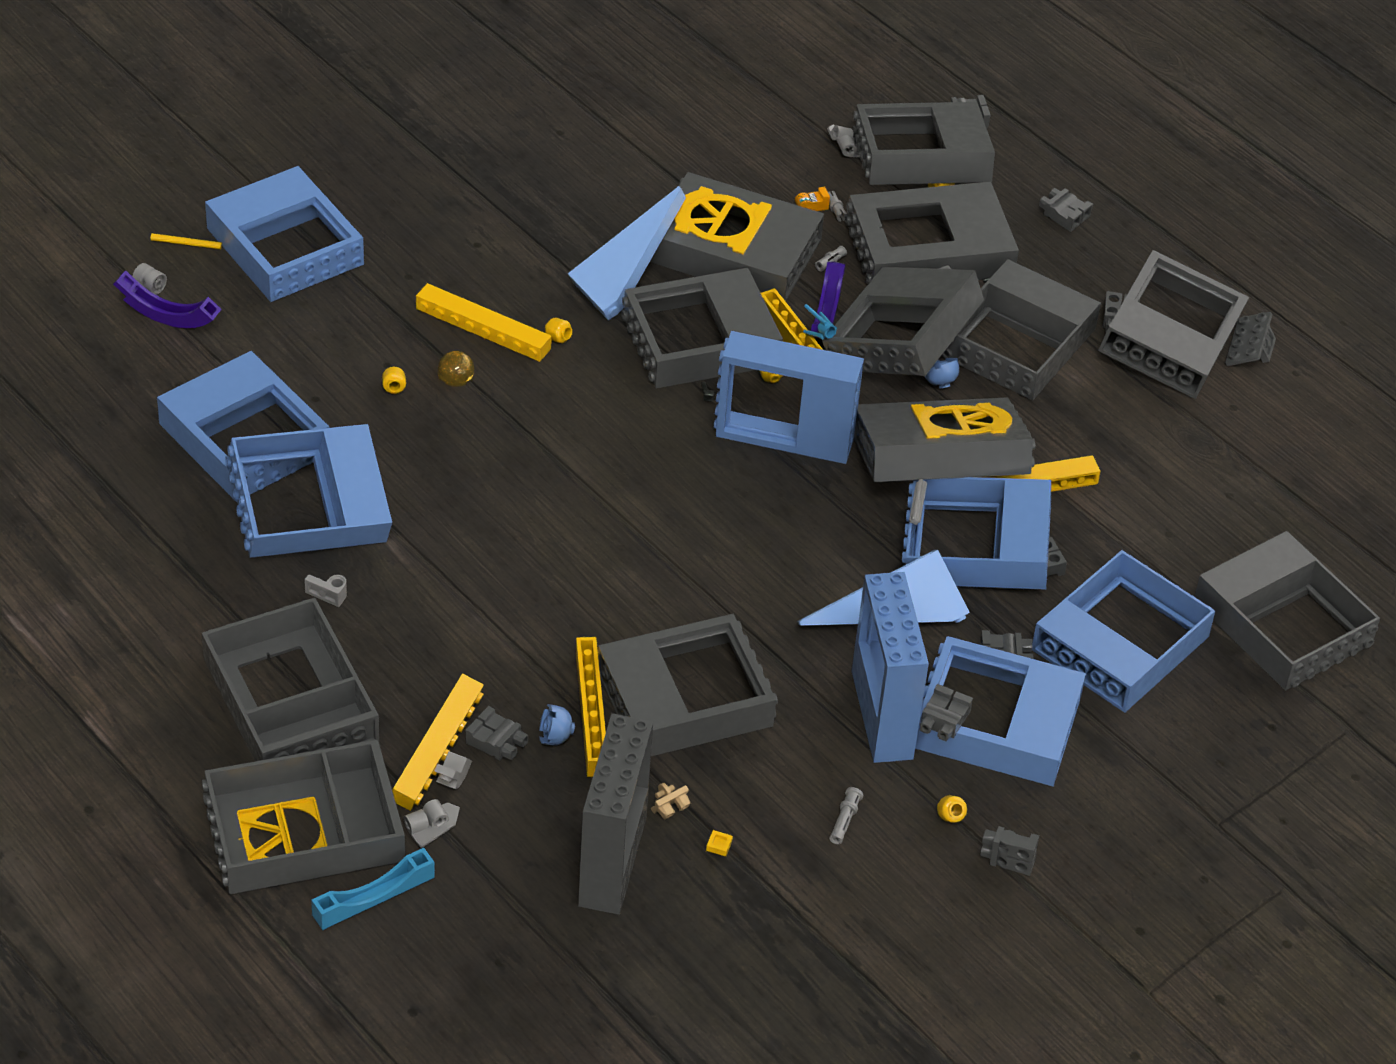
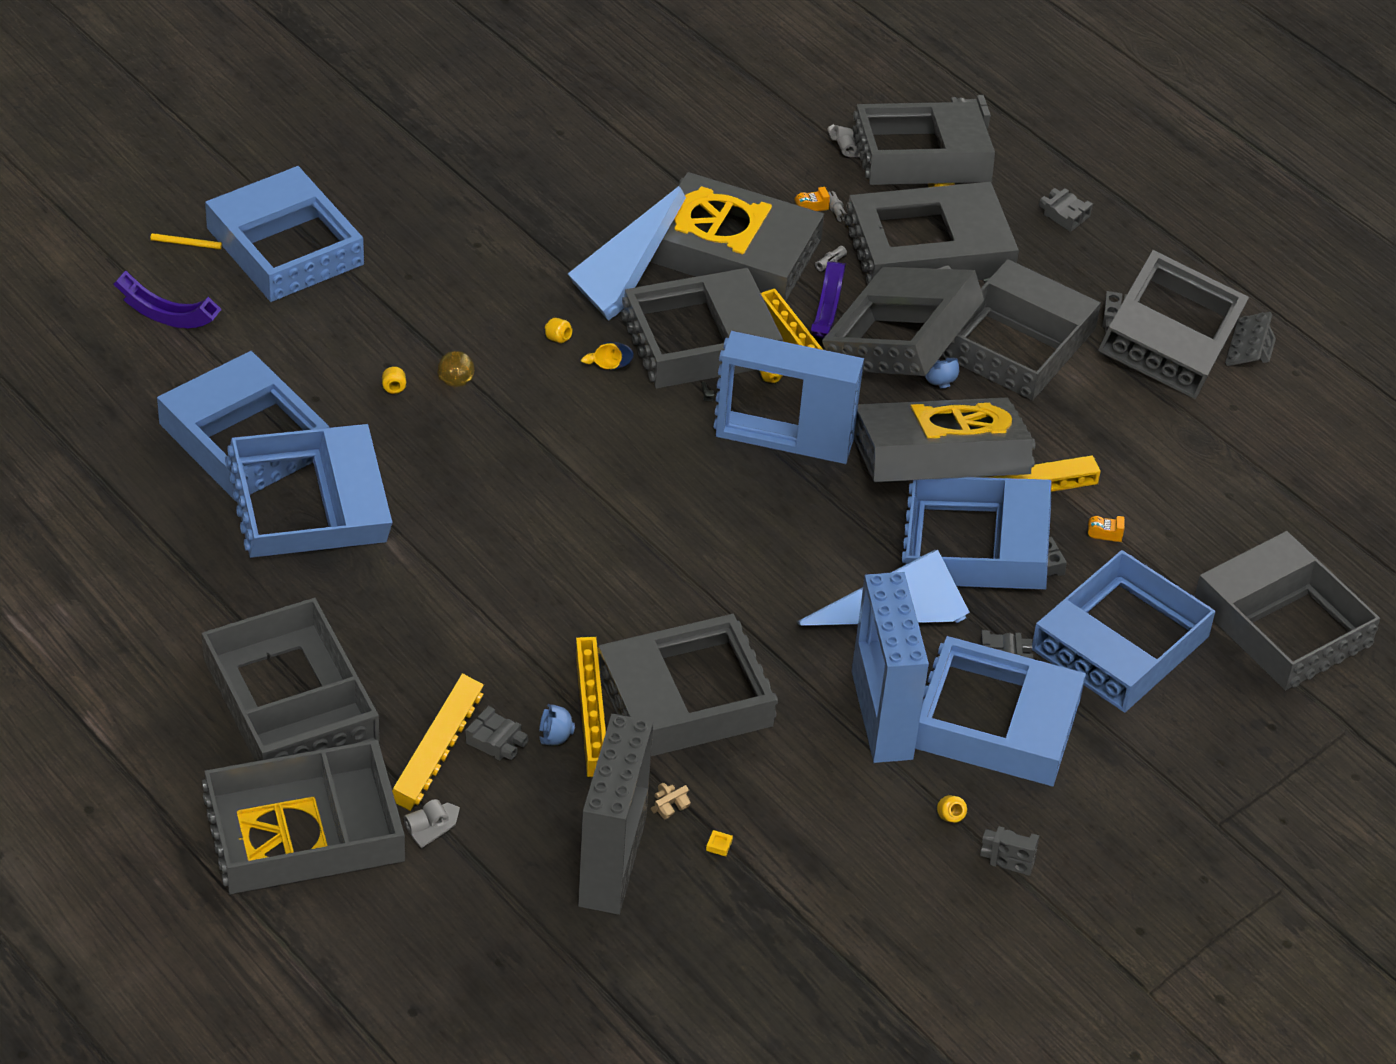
light grey wheel [132,263,167,295] -> none
light grey plate [305,575,347,607] -> none
dark azure arch [311,848,435,930] -> none
yellow brick [416,283,551,362] -> none
light grey brick [435,751,472,789] -> none
dark azure plant [803,304,837,340] -> none
light grey pin [829,787,864,844] -> none
light grey axle [909,479,927,525] -> none
dark grey hips [920,684,973,741] -> none
none -> yellow hair [581,342,634,370]
none -> light orange leg [1088,516,1124,542]

